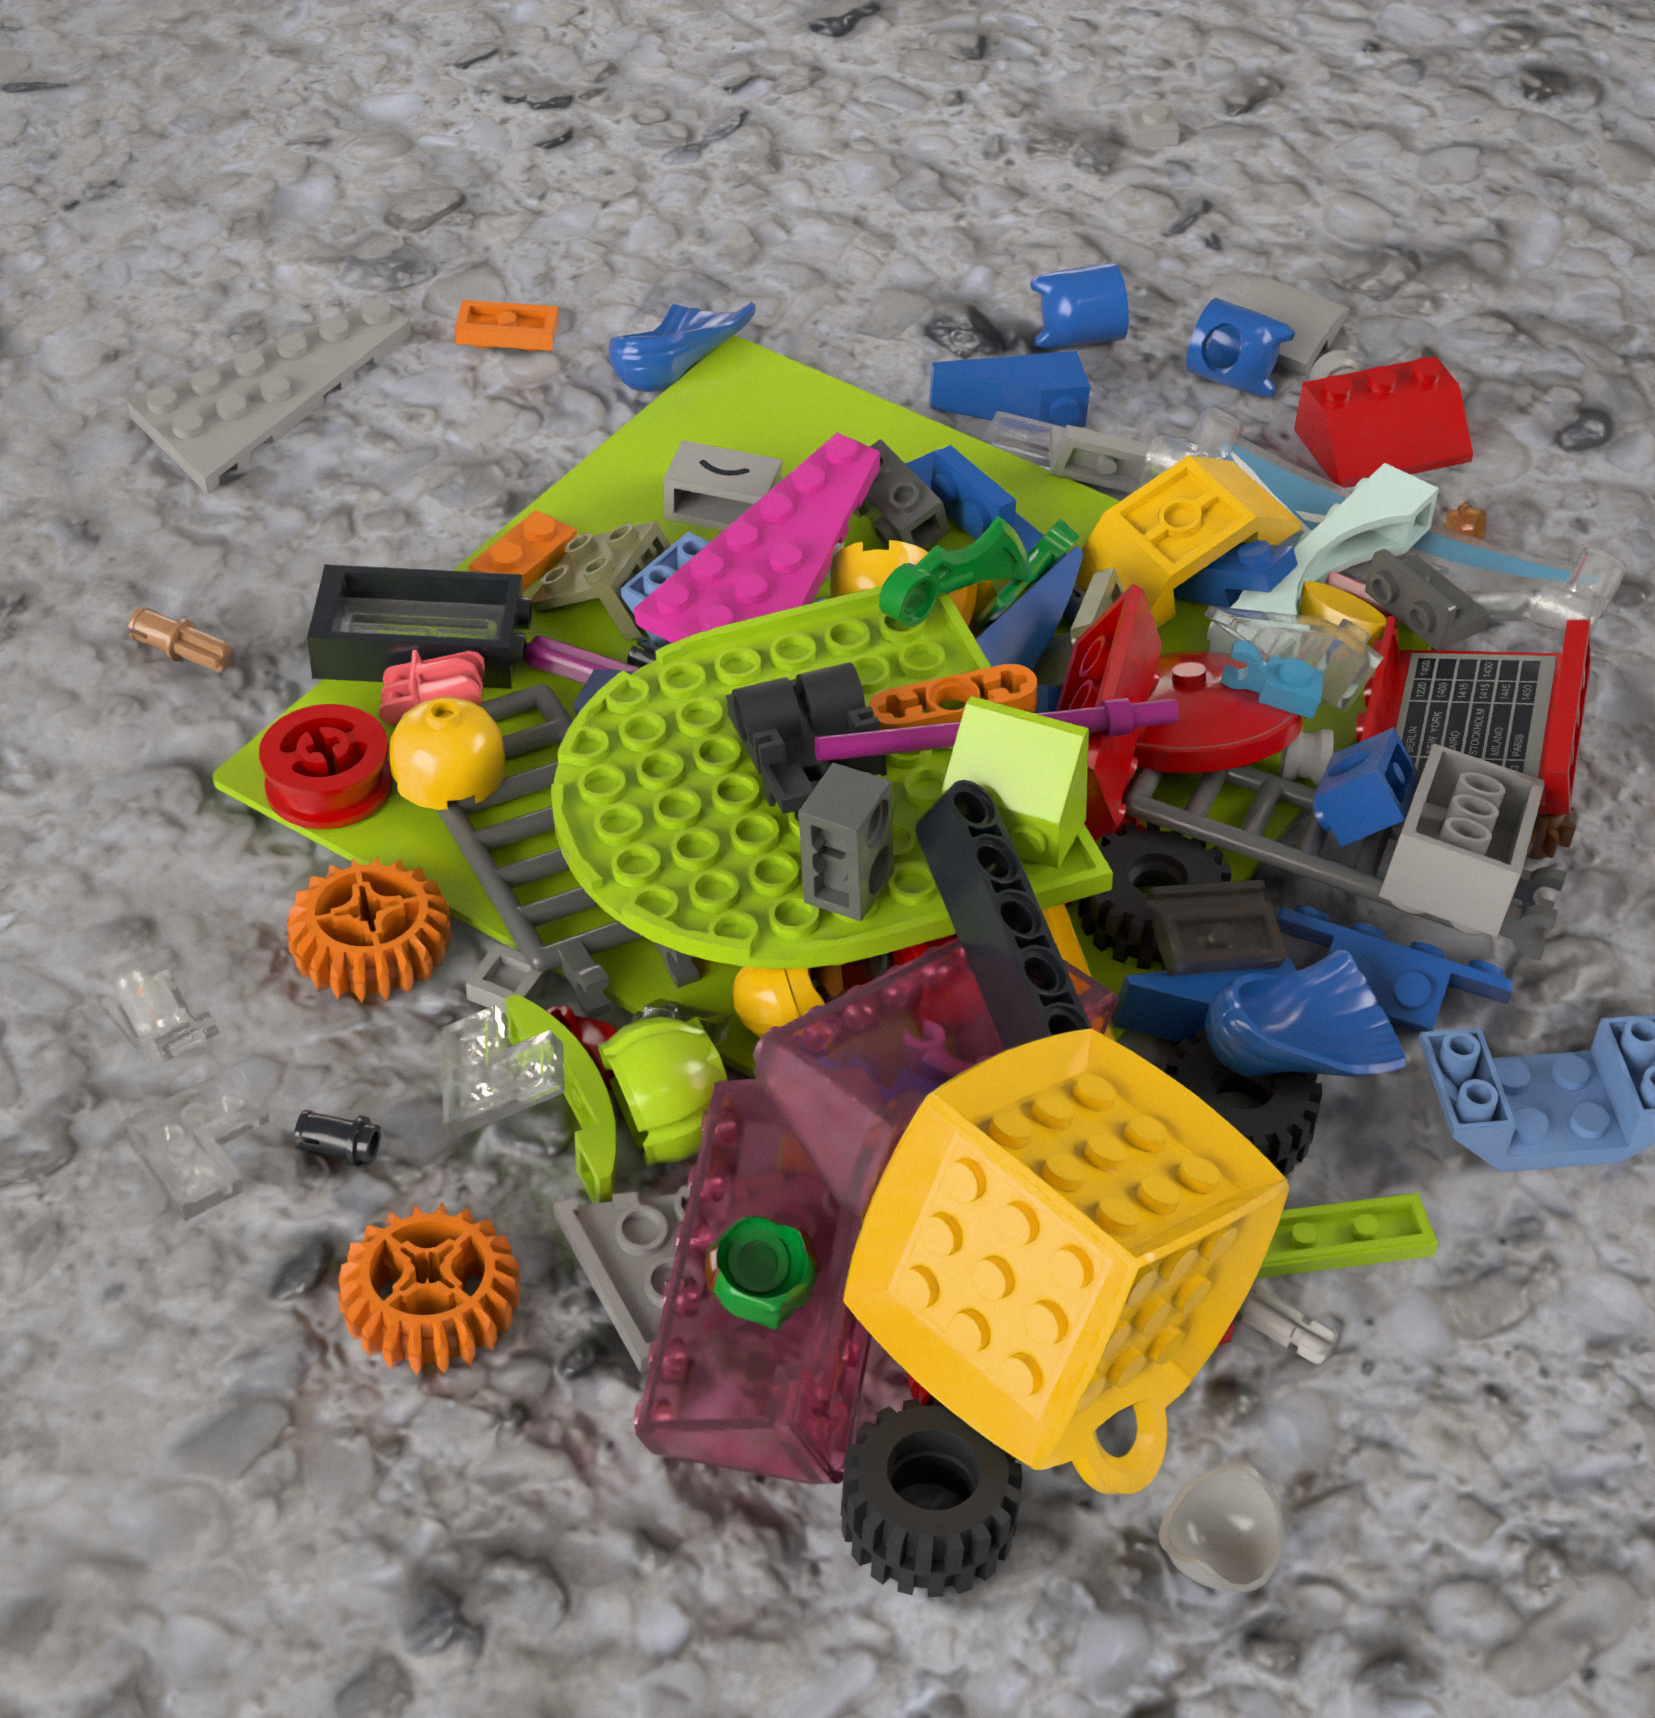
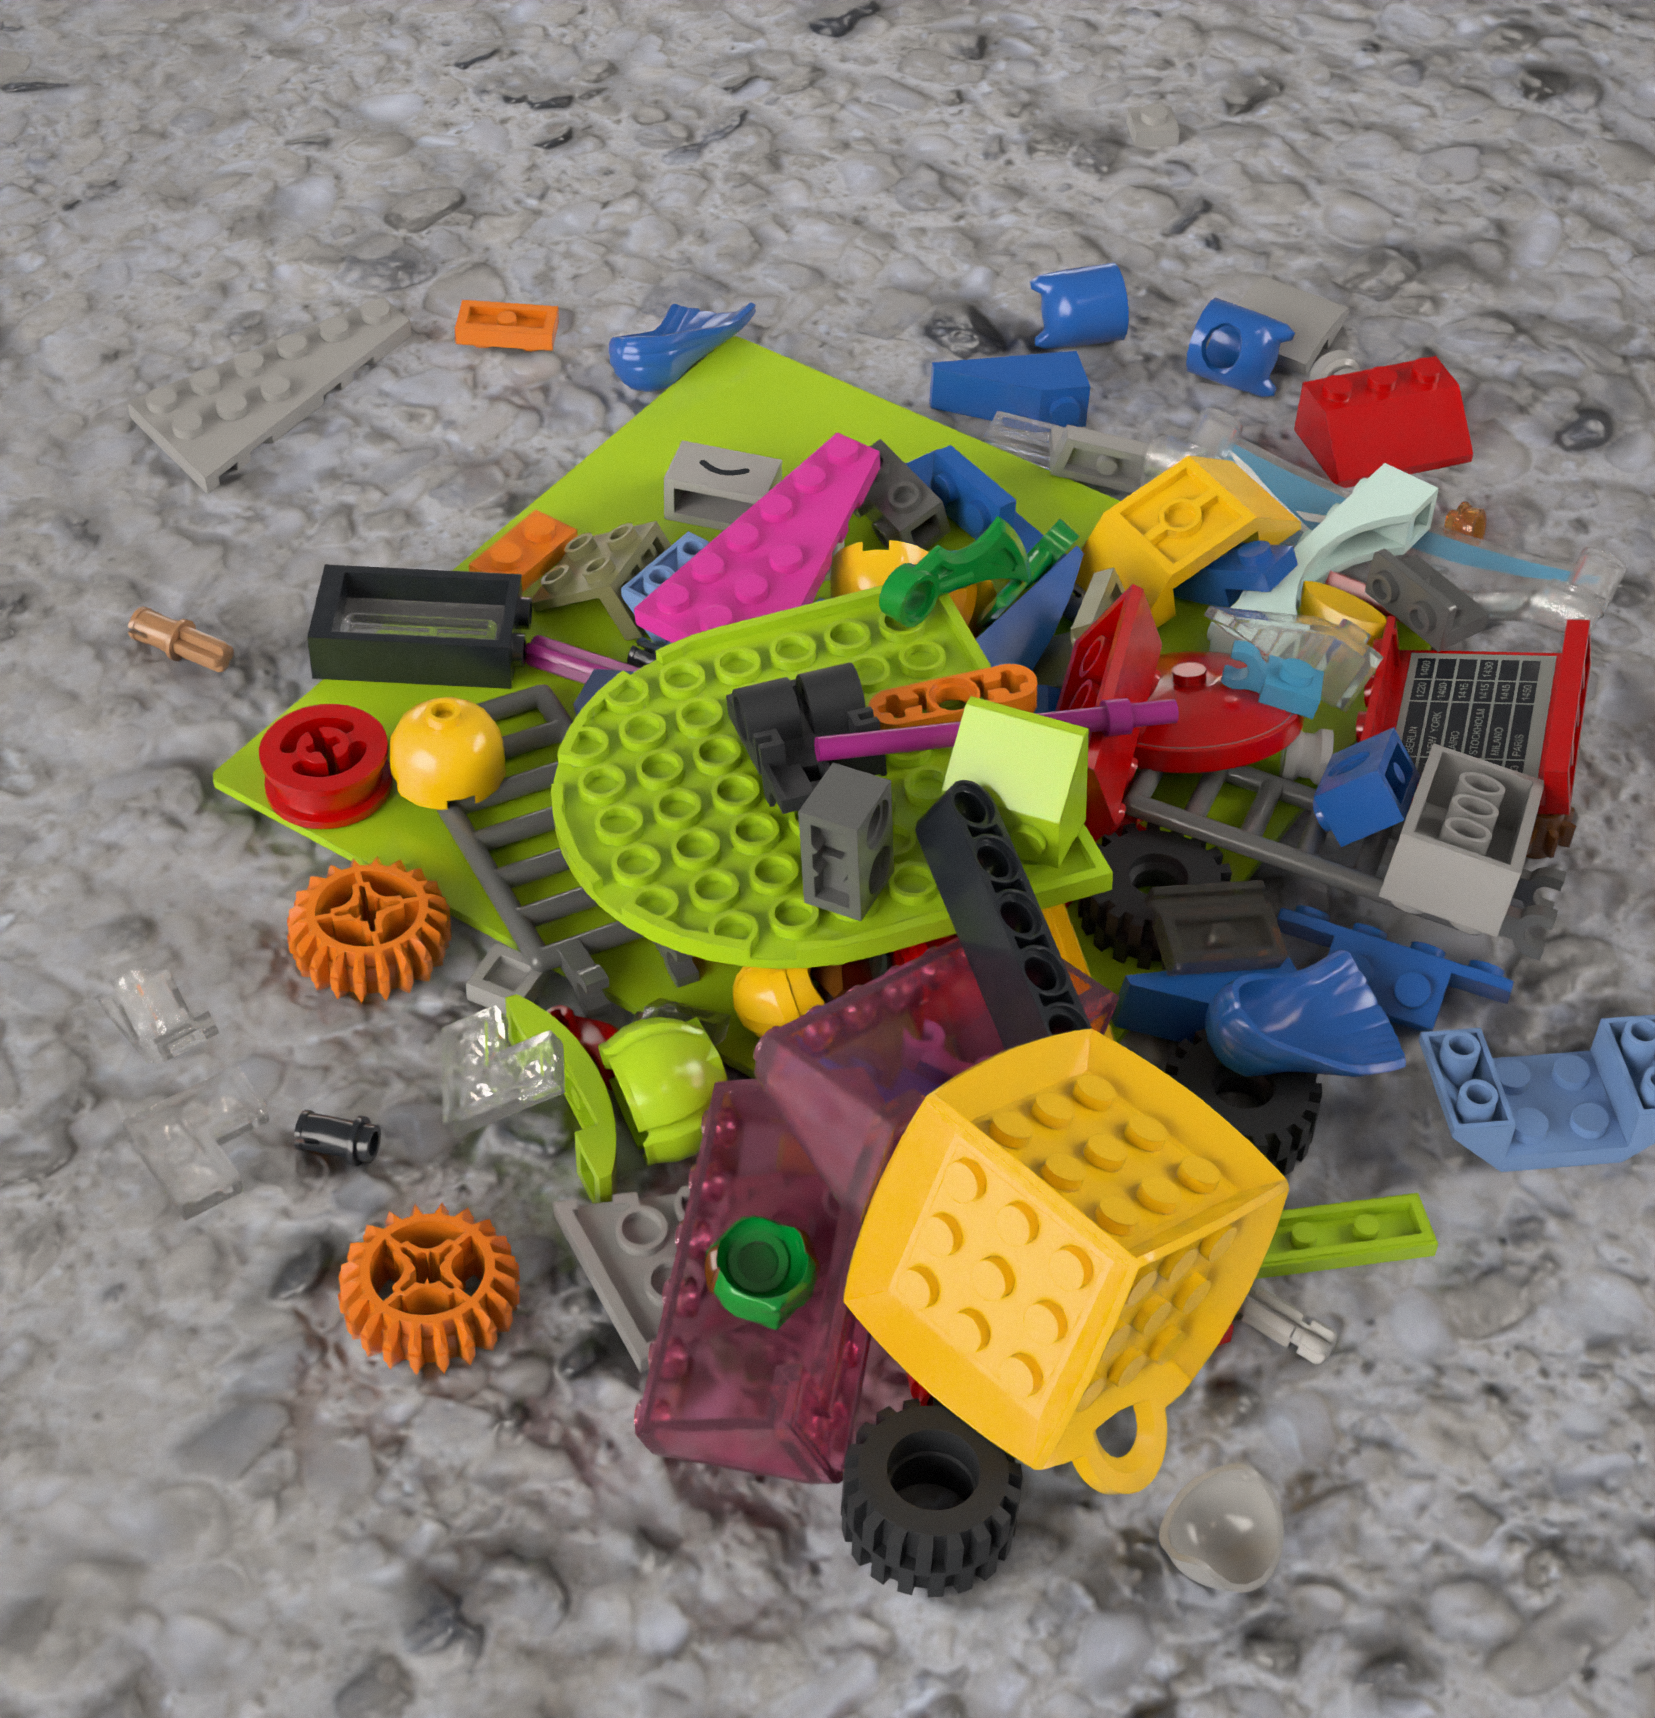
coral arm [379,650,485,725] -> none

